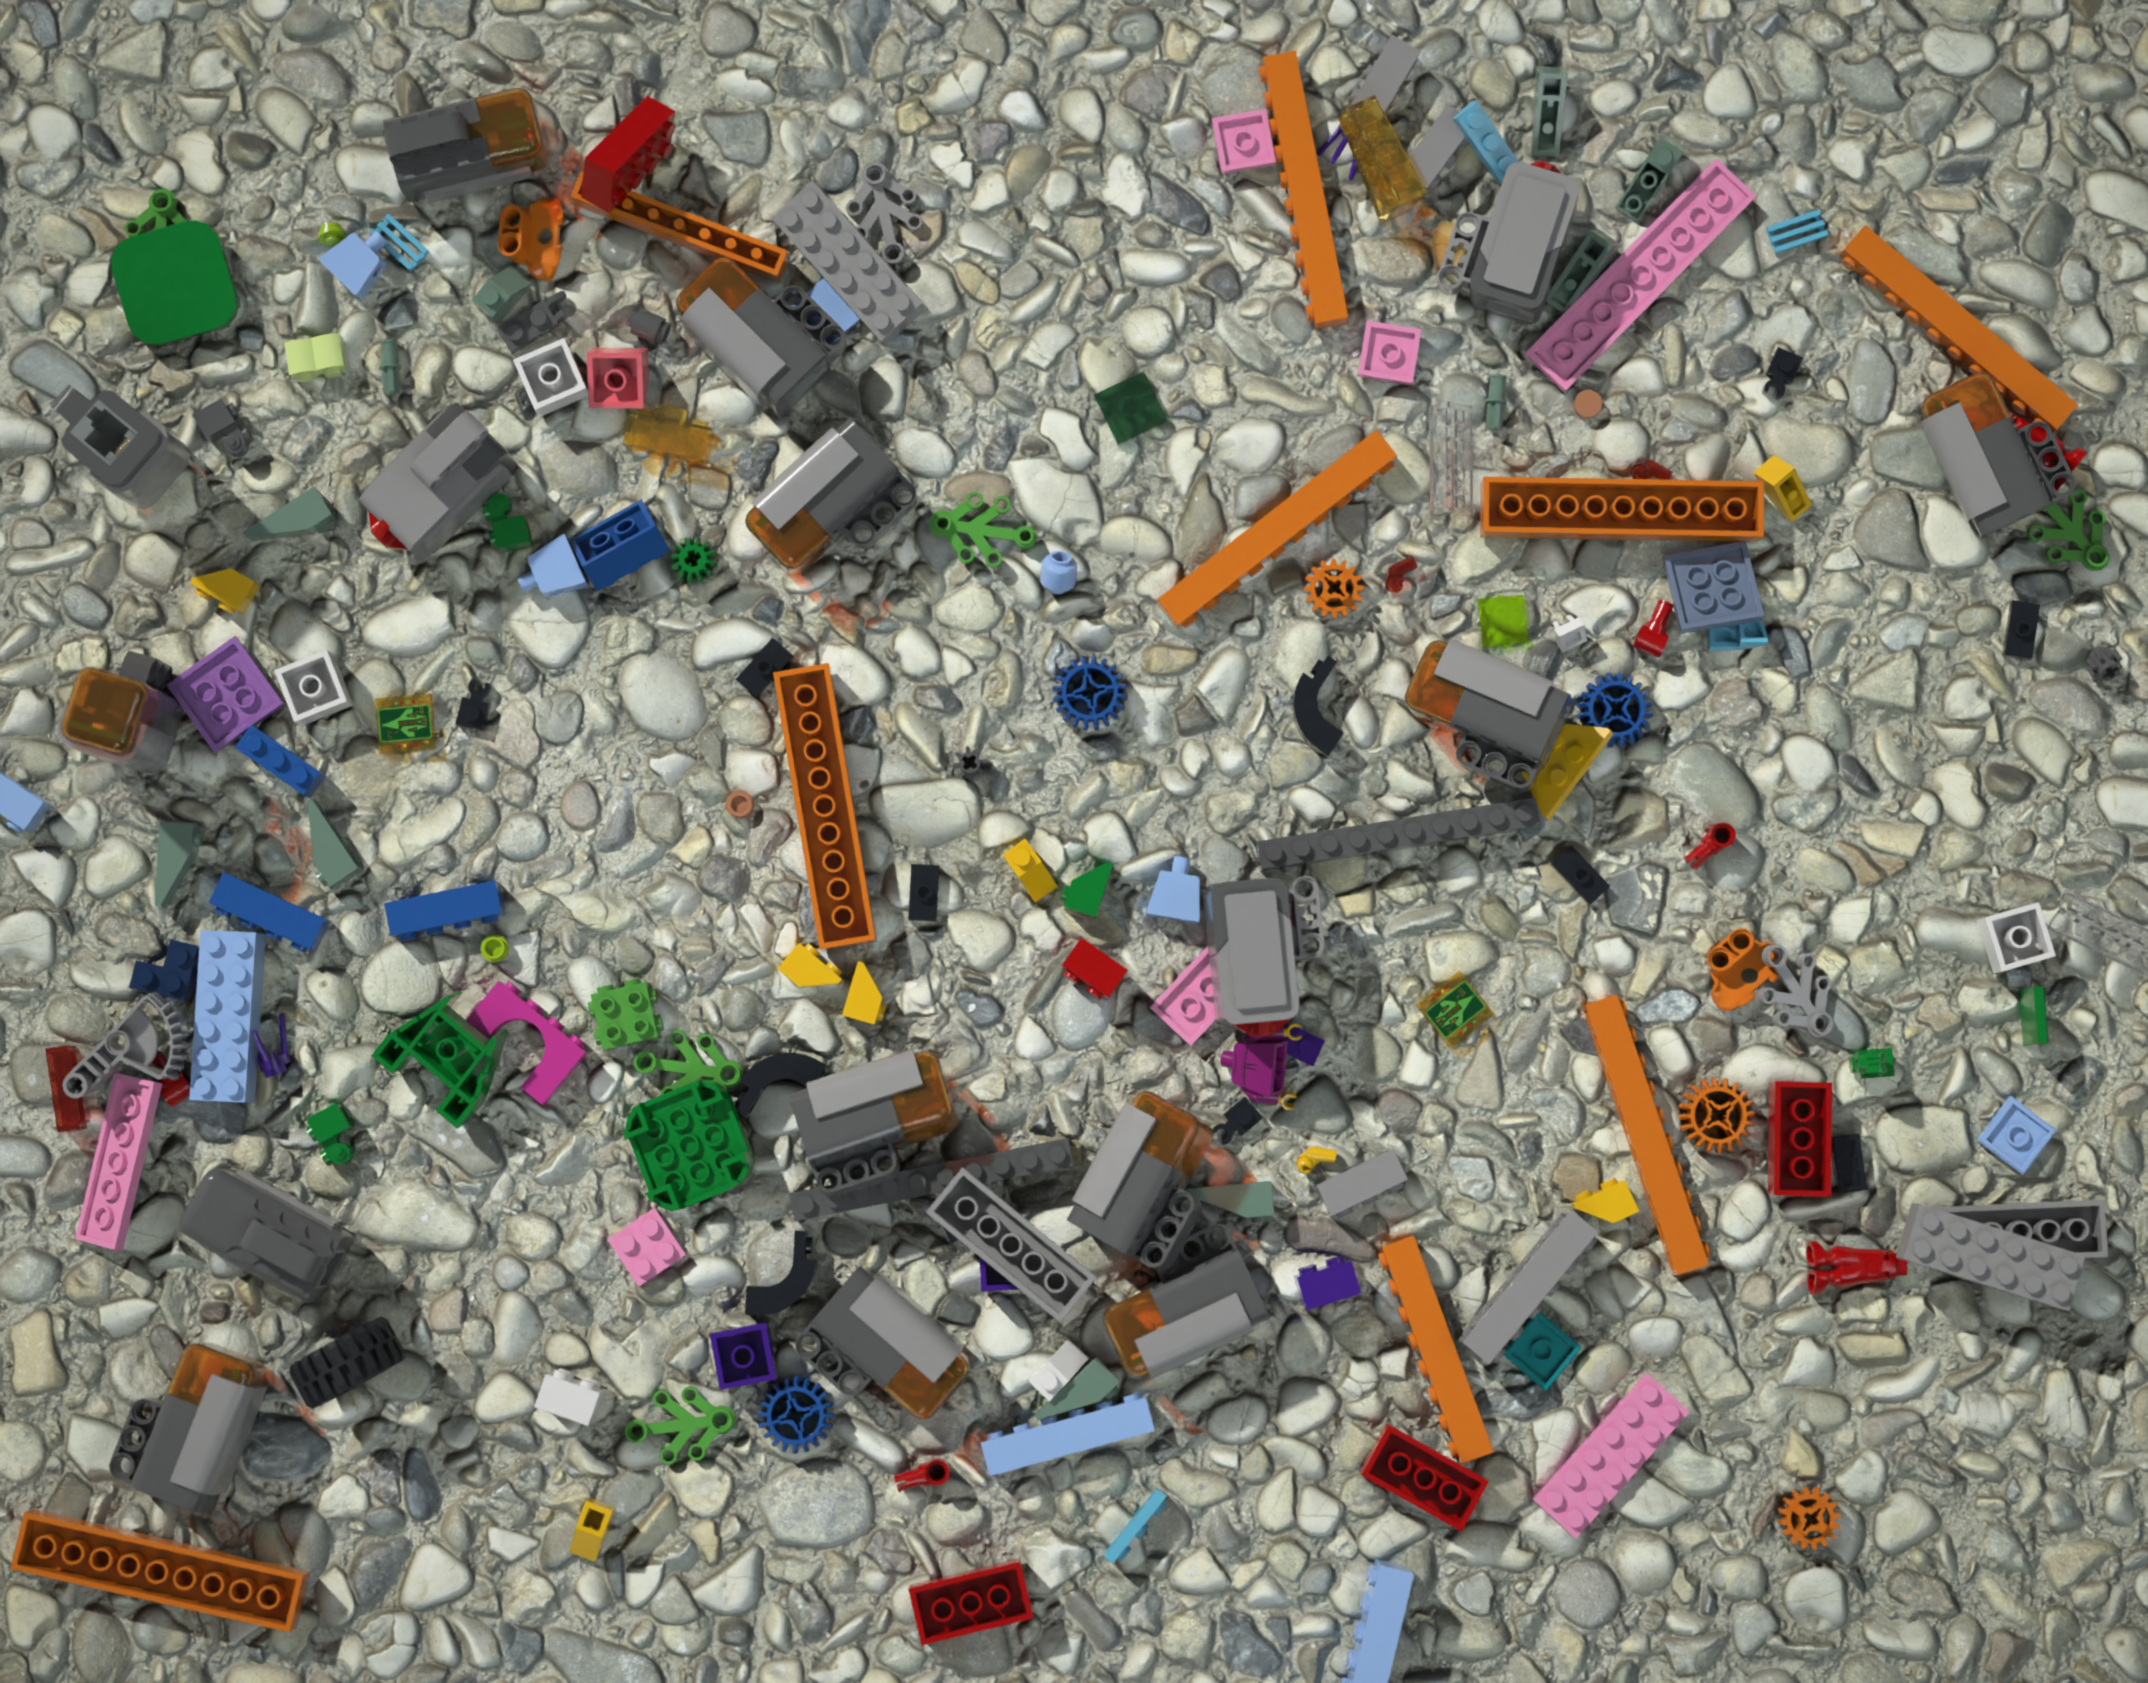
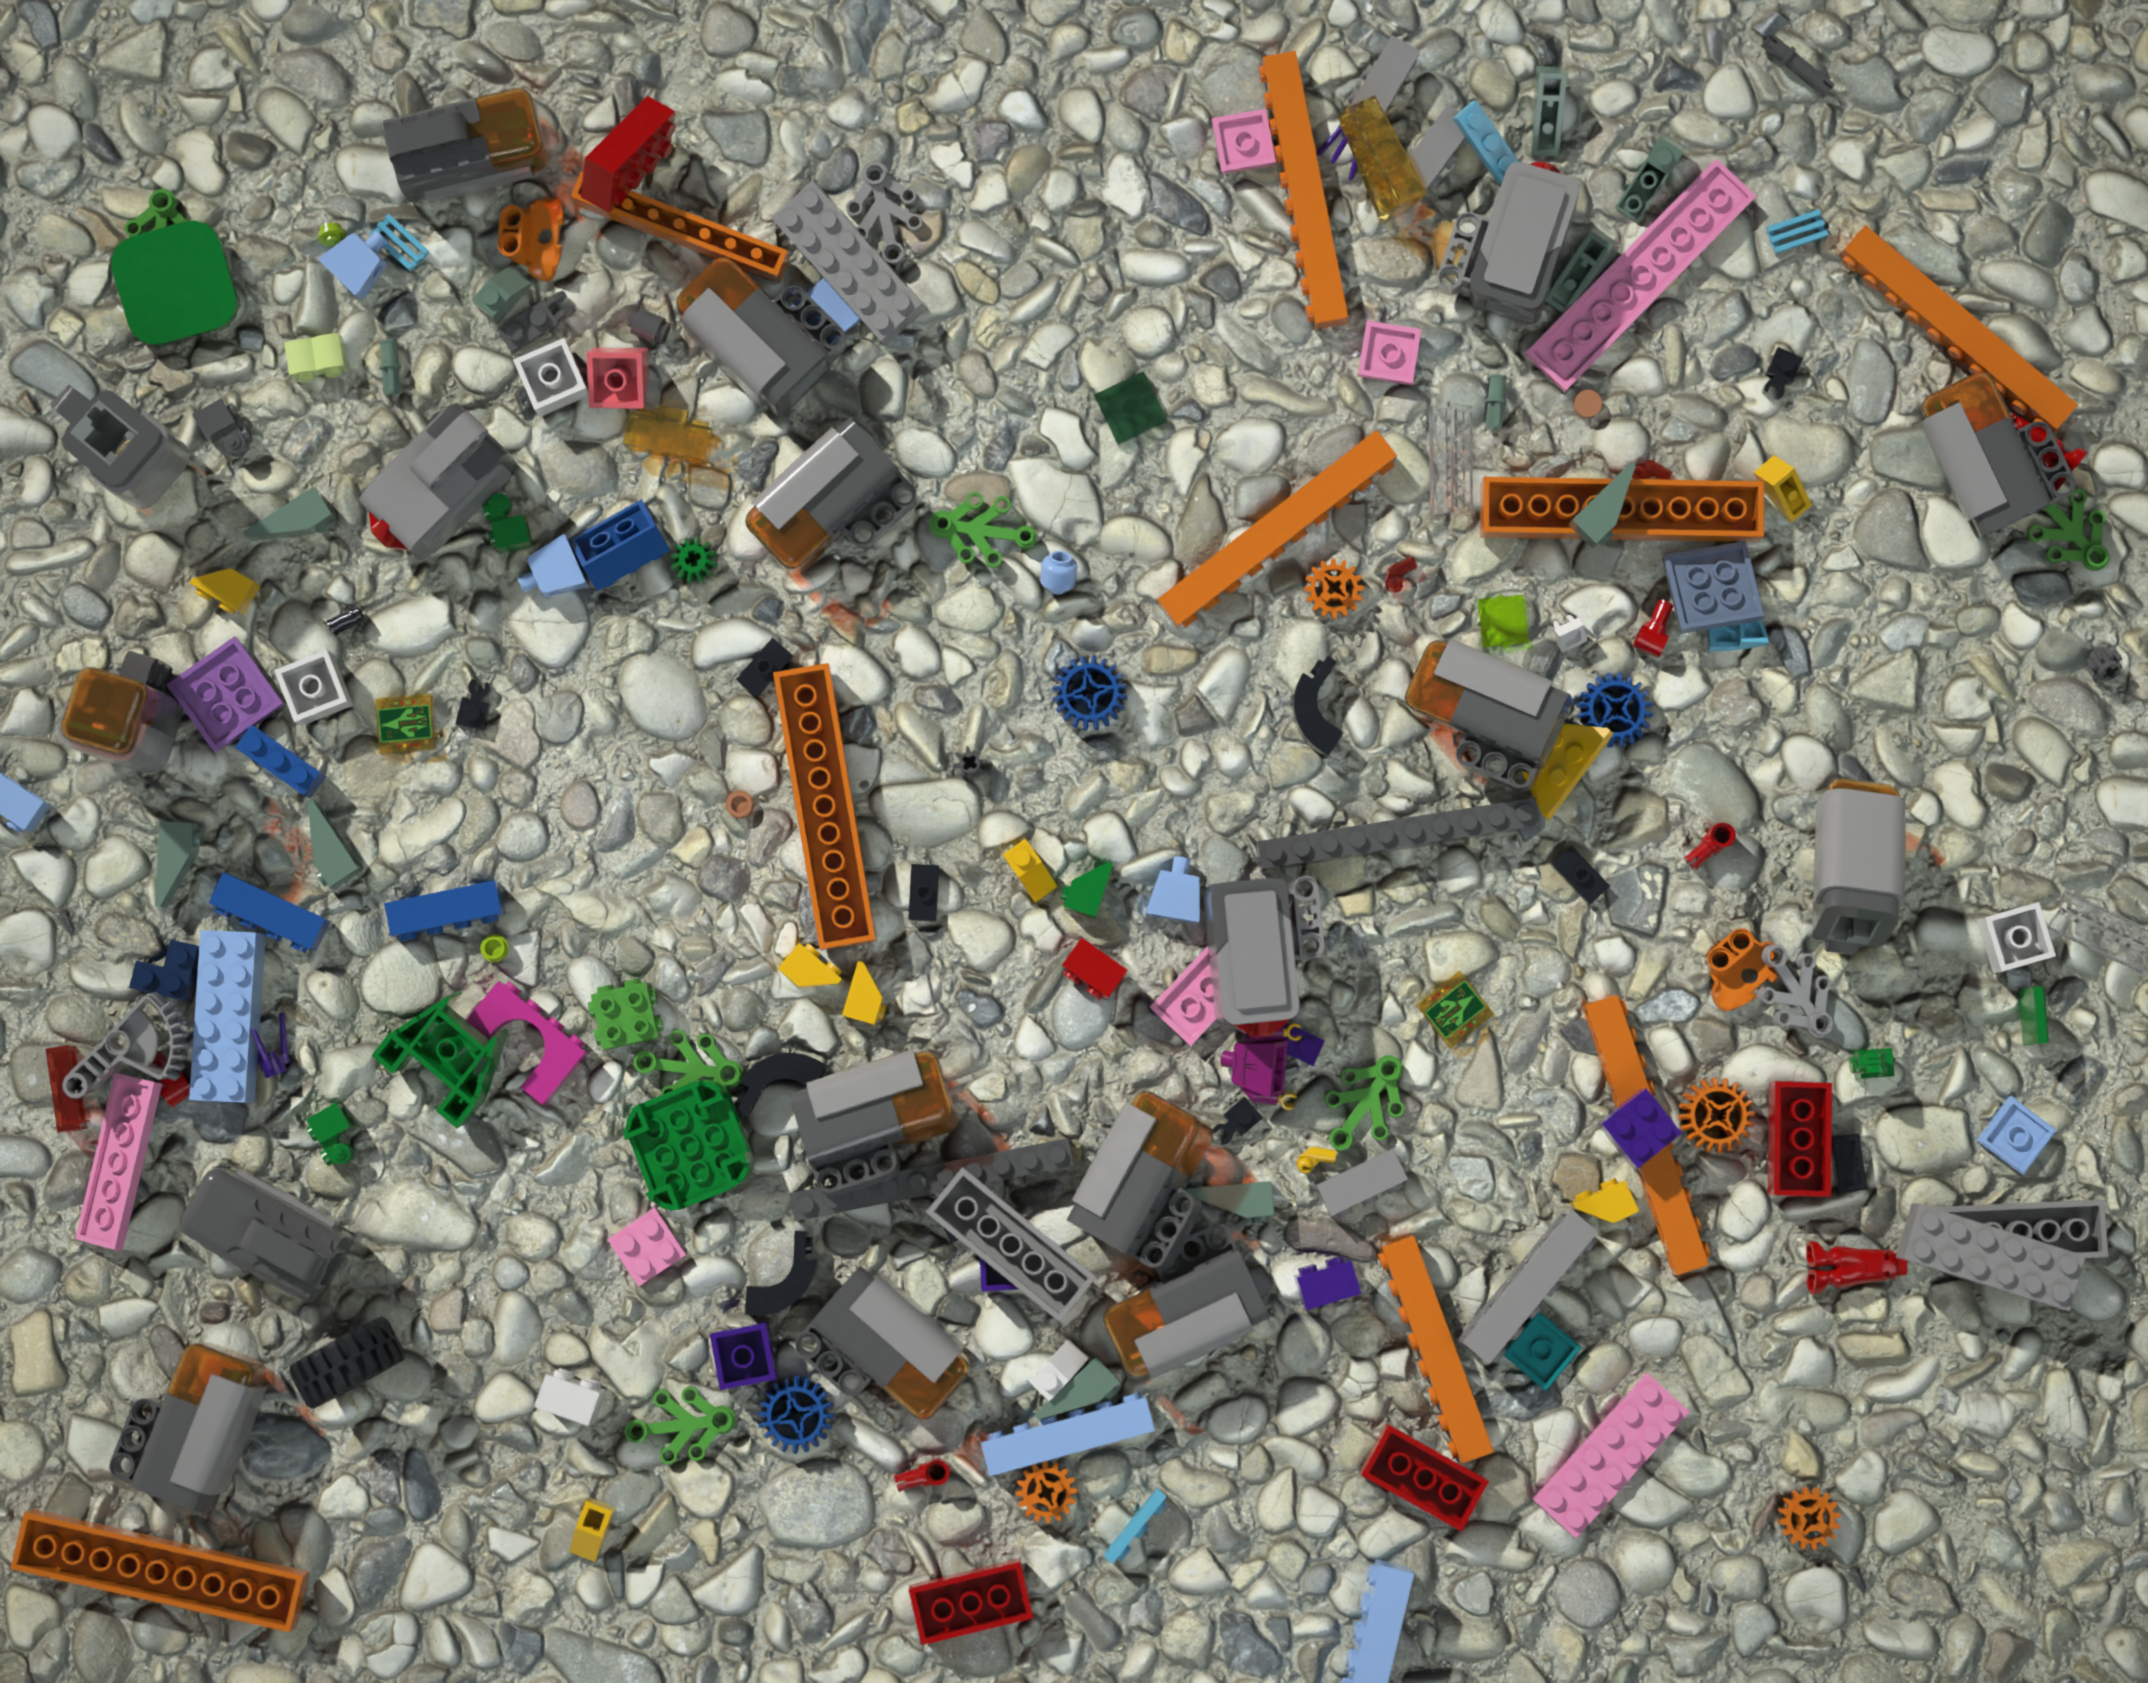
black plate [2002,600,2040,660] -> none
none -> black pin [327,606,365,636]
none -> orange gear [1016,1461,1077,1524]
none -> bright green plant [1324,1055,1404,1150]
none -> sand green slope [1569,461,1636,548]
none -> dark purple brick [1597,1088,1682,1169]
none -> dark grey pin [1761,32,1836,98]
none -> light grey piece [1812,778,1906,955]

